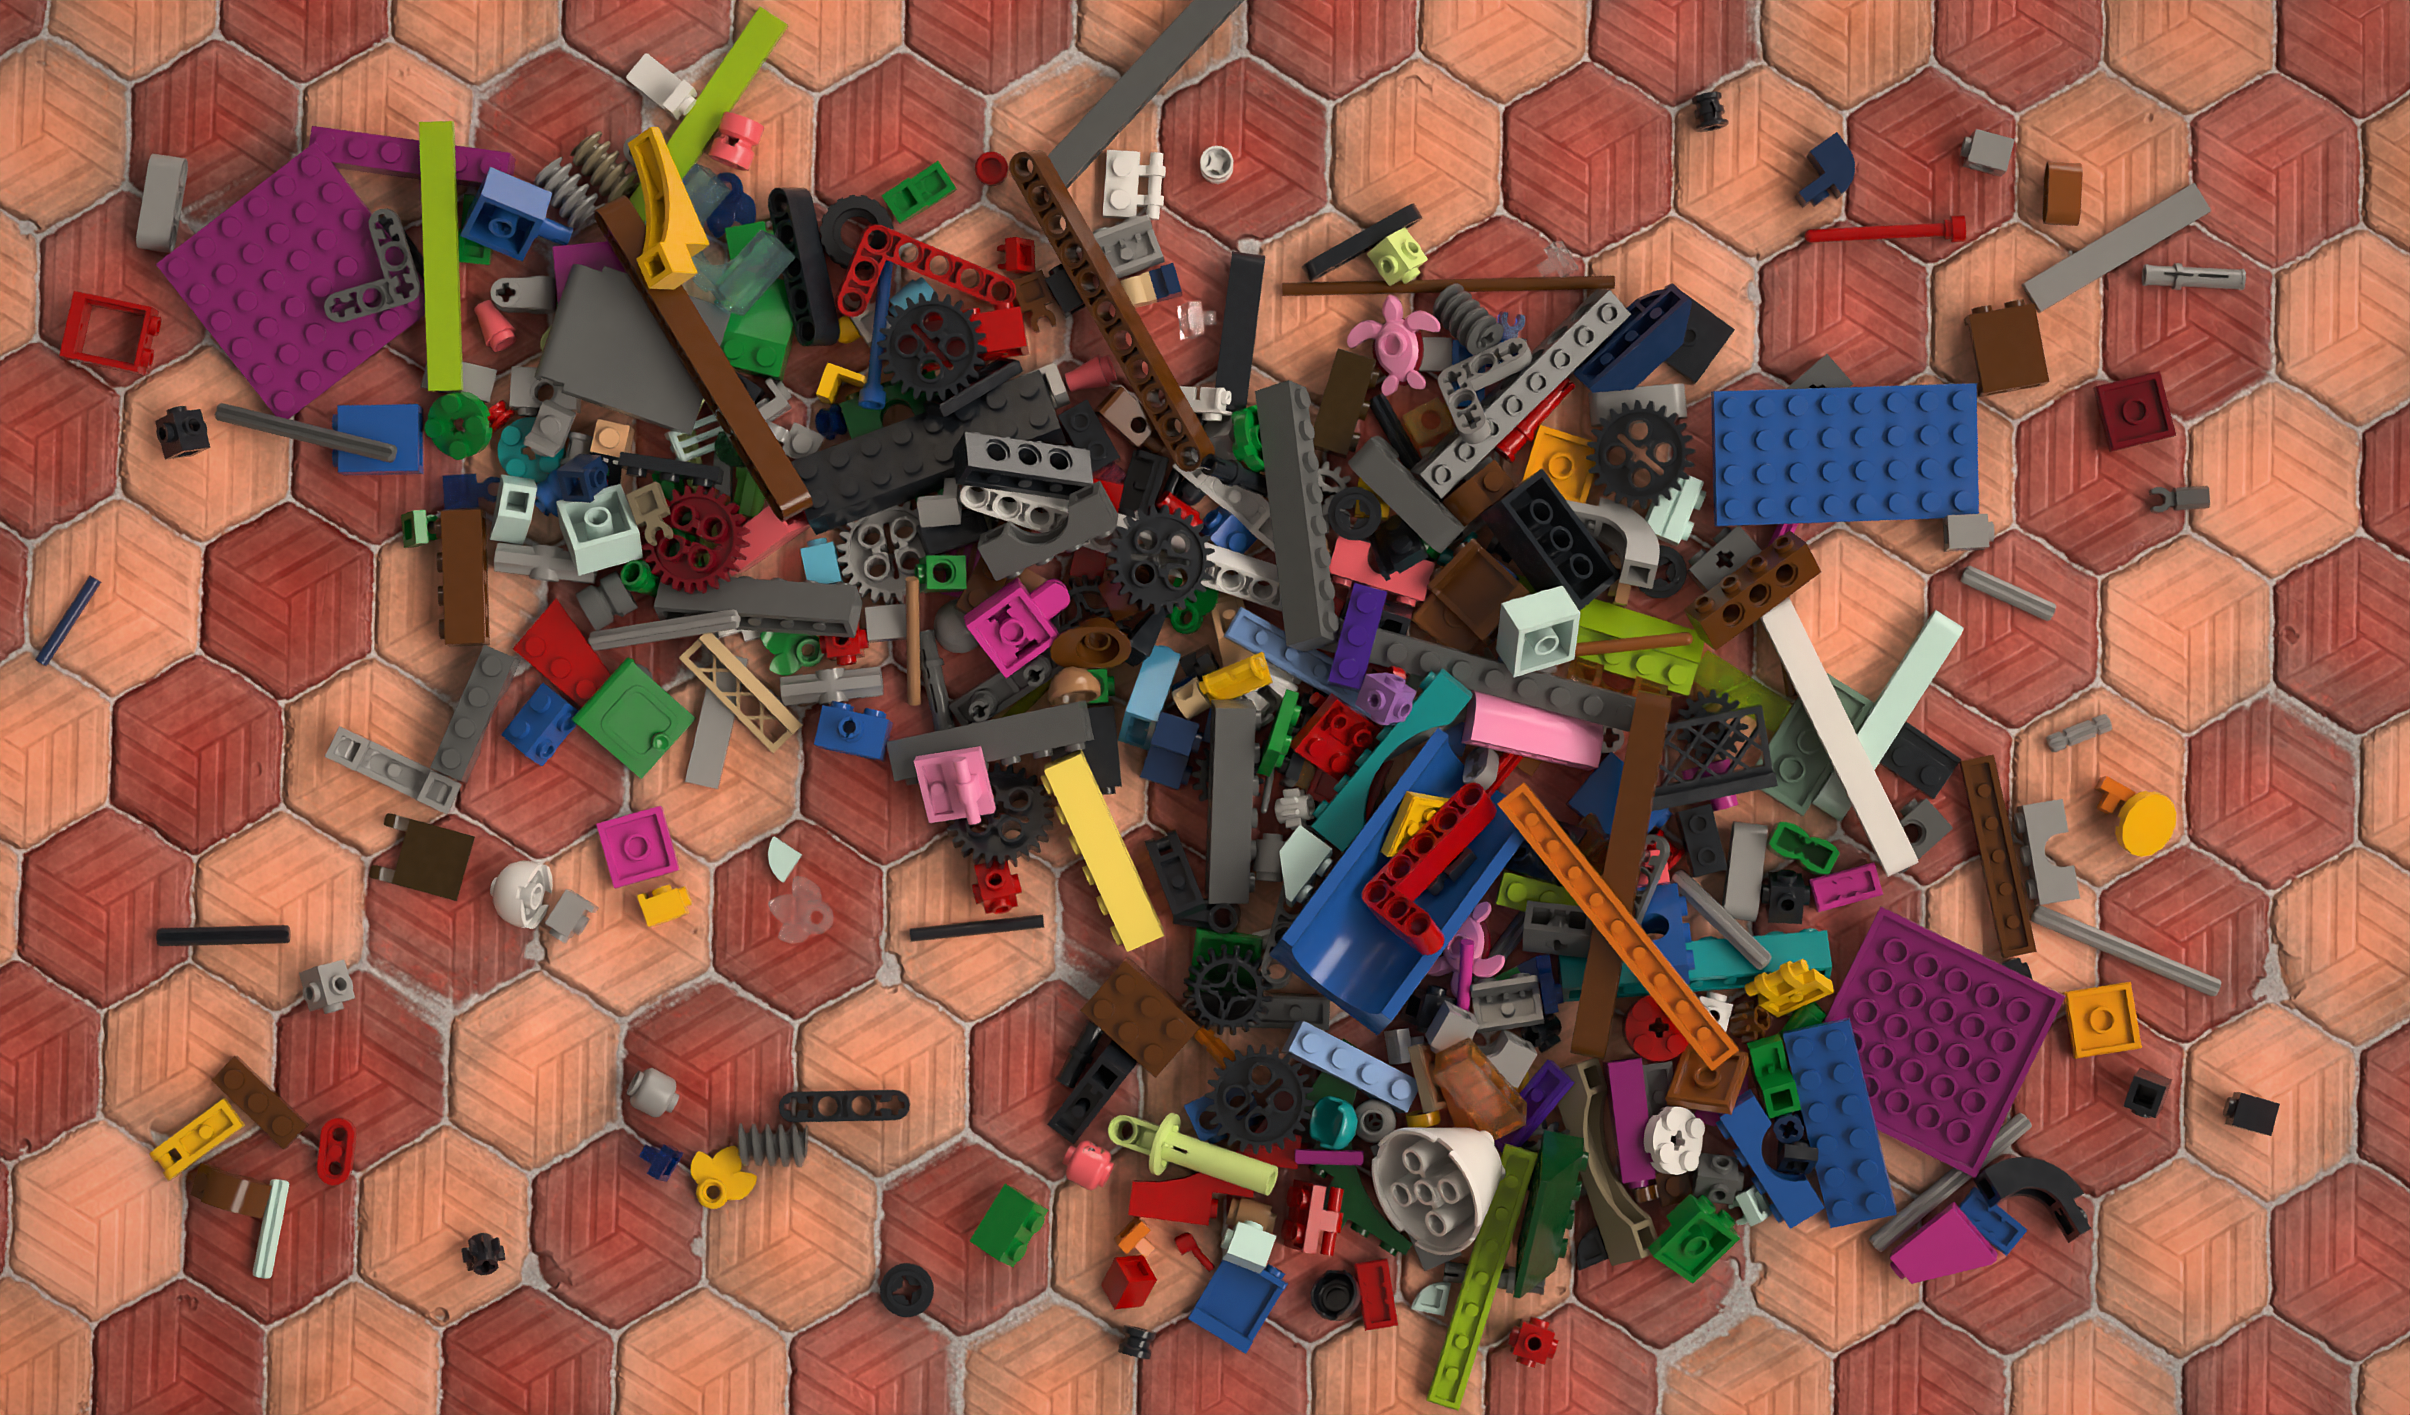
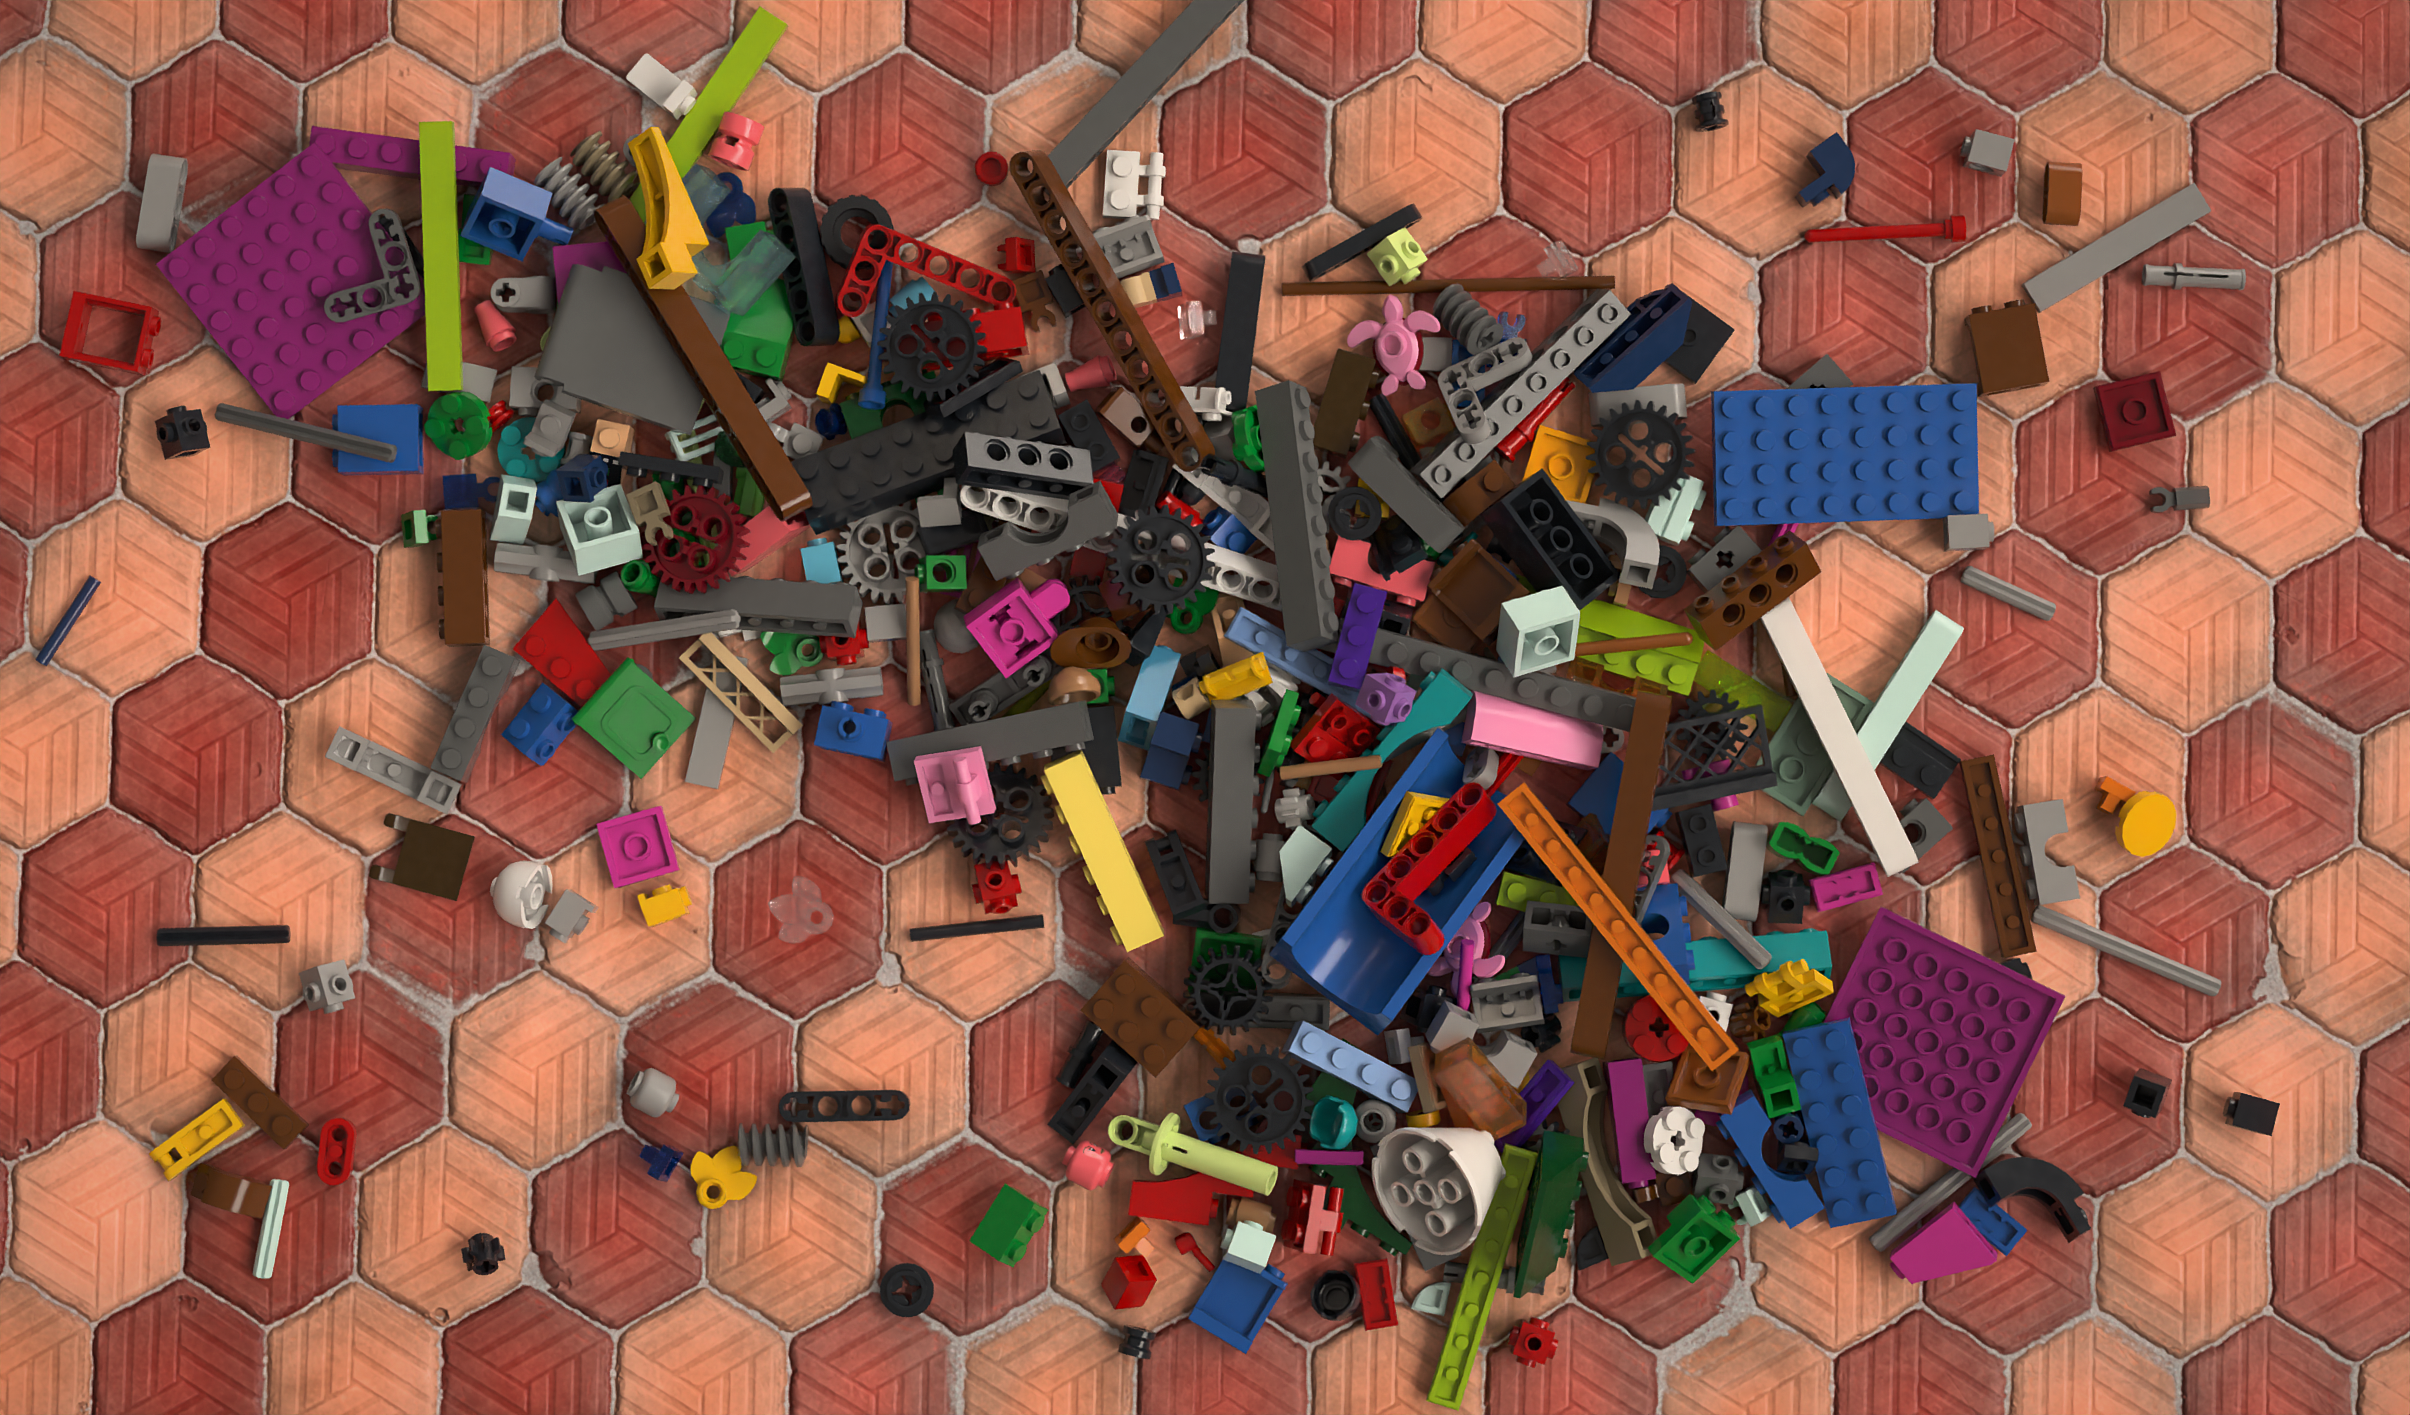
light aqua tile [768,836,802,883] -> none
green slope [881,161,958,224] -> none
white wheel [1200,146,1233,184] -> none
light grey axle [2046,714,2112,752] -> none
light orange plate [2063,982,2142,1059] -> none
none -> medium nougat bar [1280,755,1382,780]

